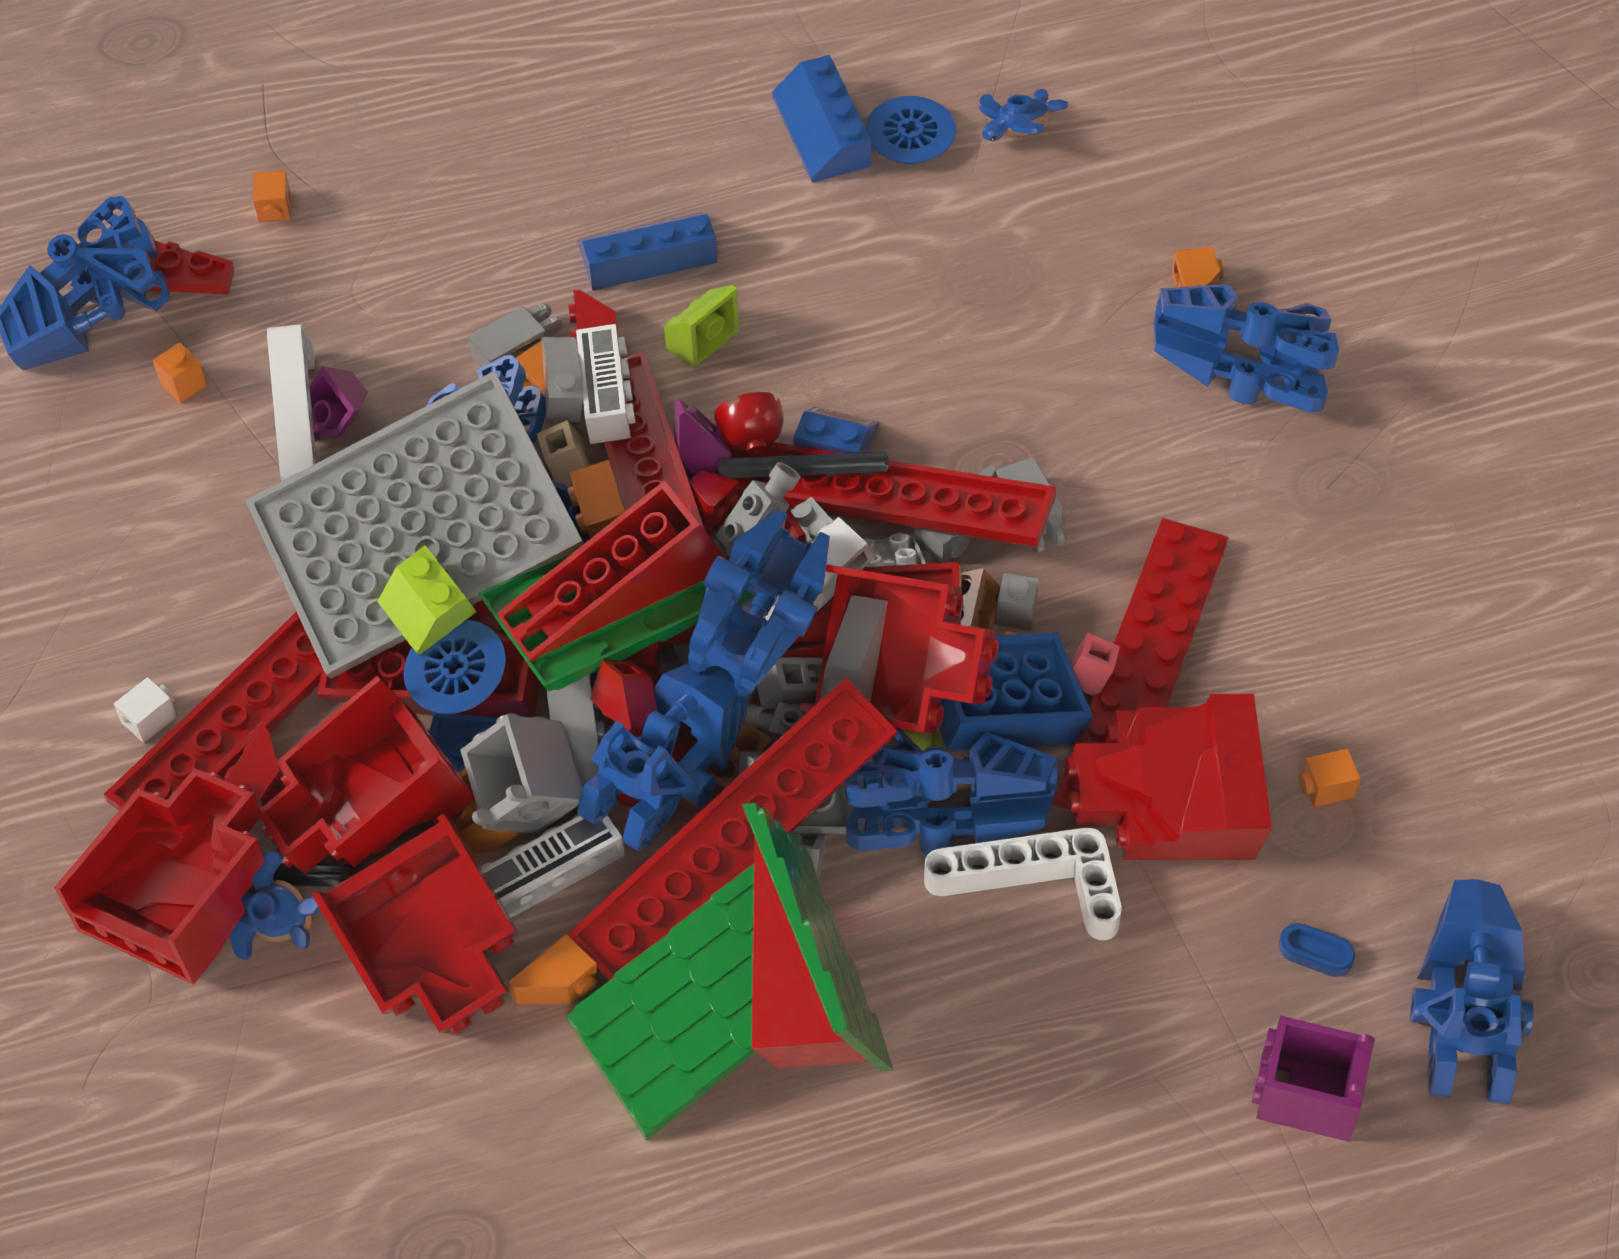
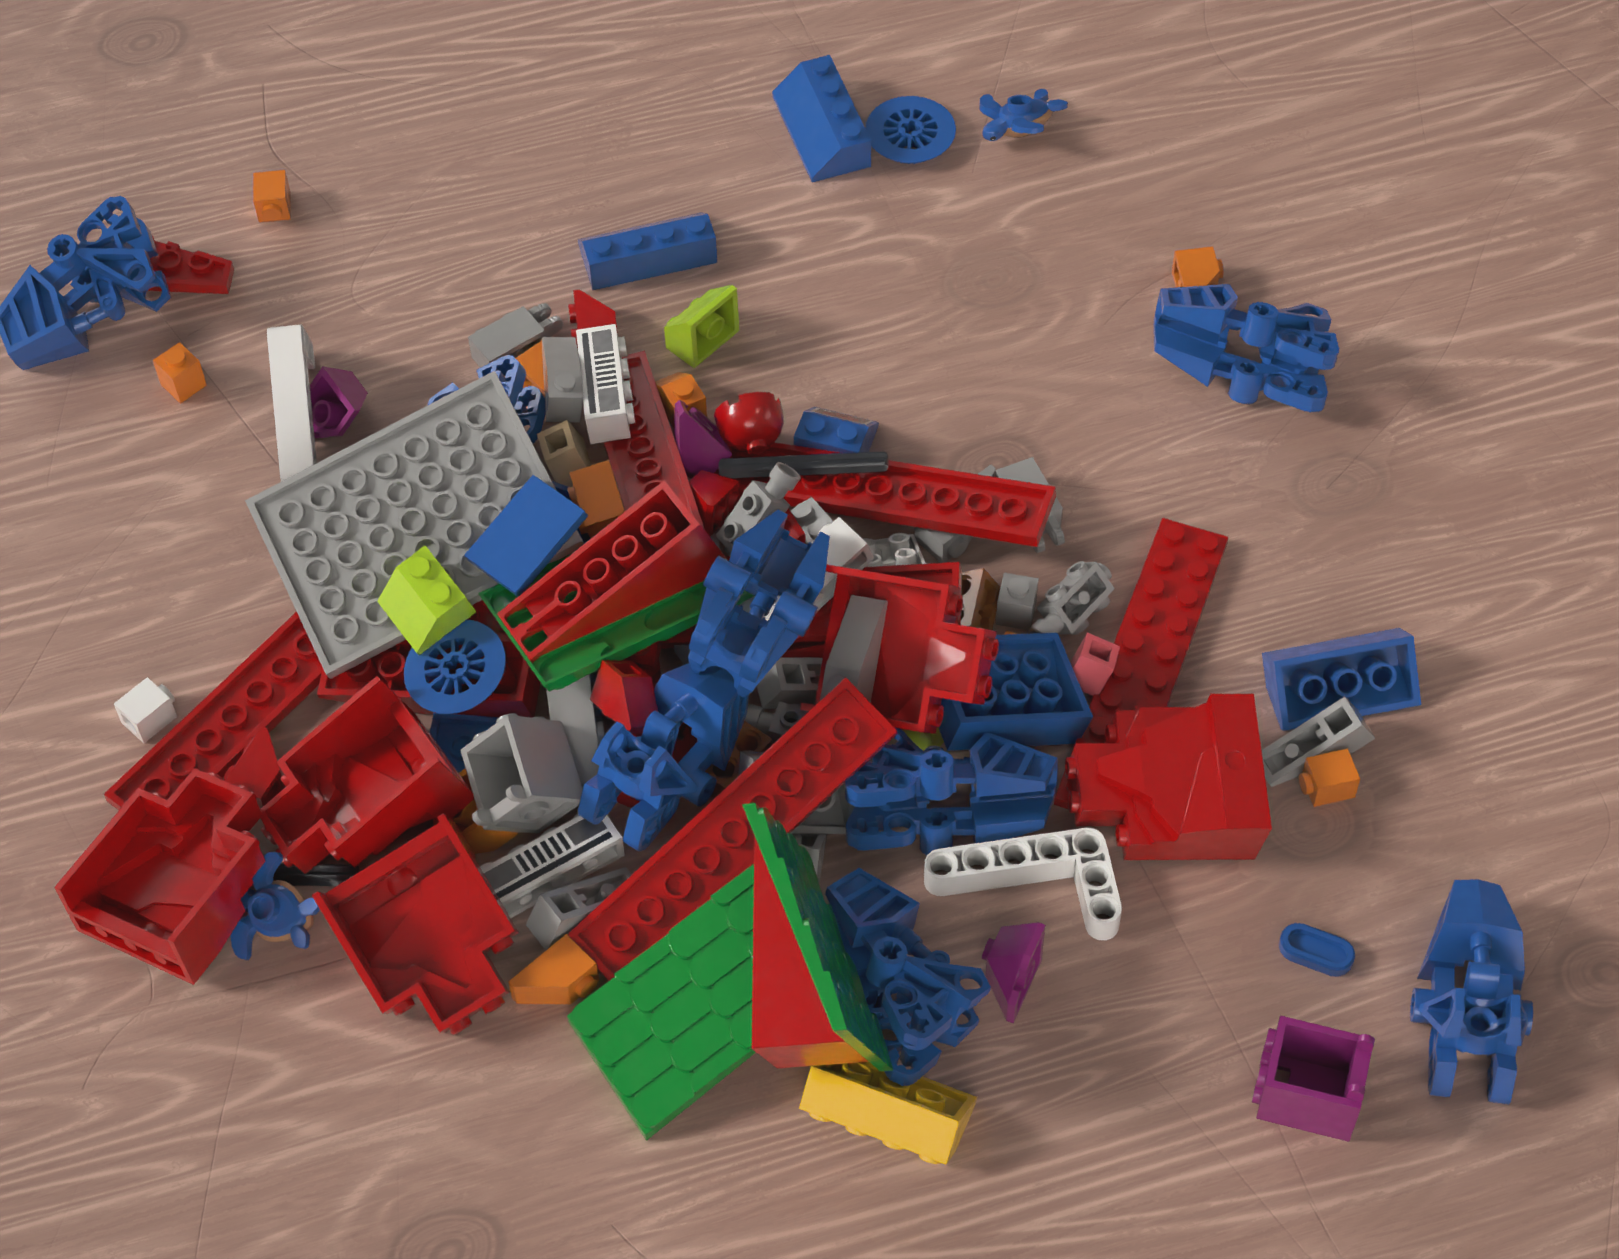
none -> blue tile [464,475,588,597]
none -> light grey slope [526,867,632,950]
none -> orange slope [655,372,707,429]
none -> yellow slope [799,1062,978,1165]
none -> blue piece [825,868,991,1086]
none -> magenta slope [982,922,1046,1024]
none -> light grey brick [1028,561,1115,635]
none -> blue slope [1262,628,1421,731]
none -> light grey slope [1262,697,1375,787]

